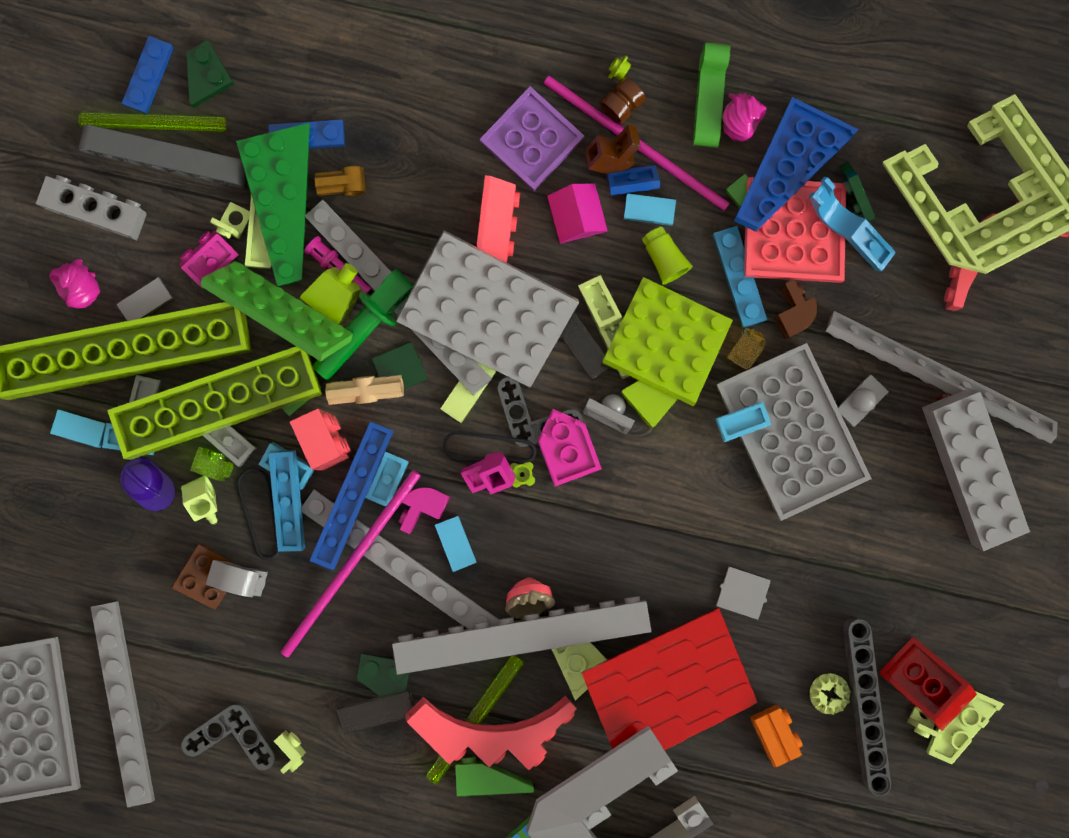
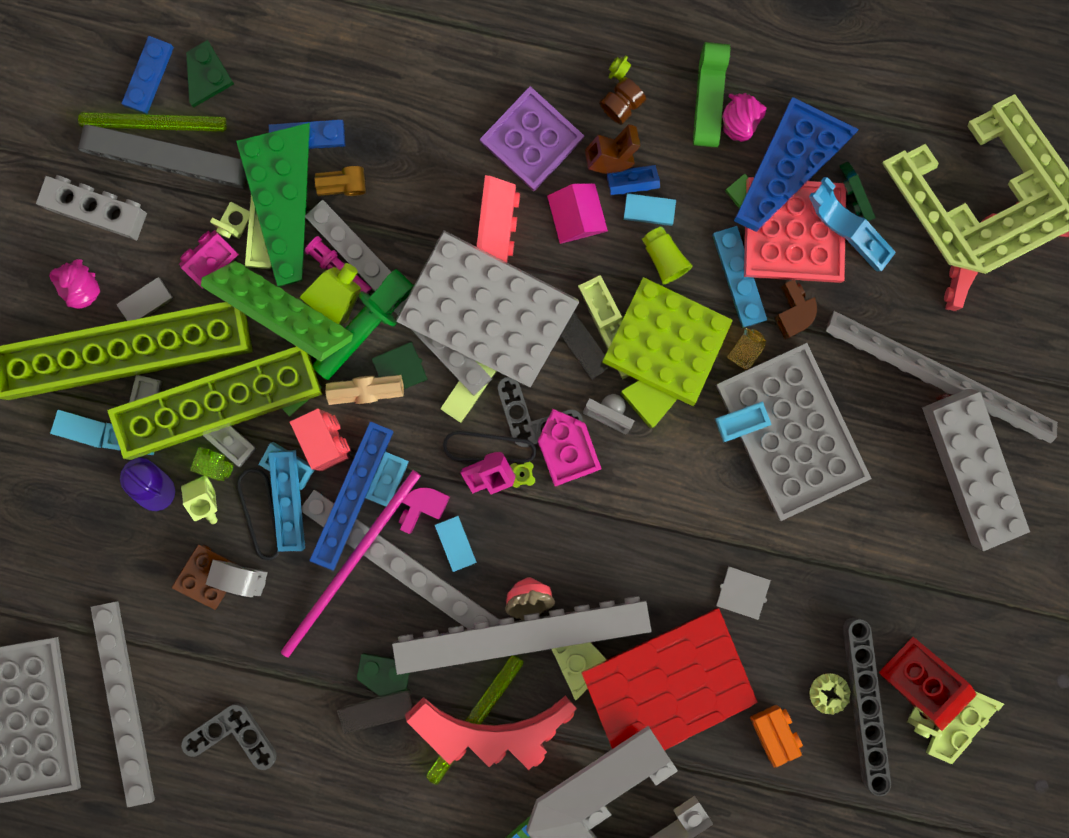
yellowish green bracket [274,730,306,774] -> none
bright green slope [455,755,534,796] -> none
dark pink piece [544,76,729,211] -> none
light grey tile [838,375,889,428] -> none

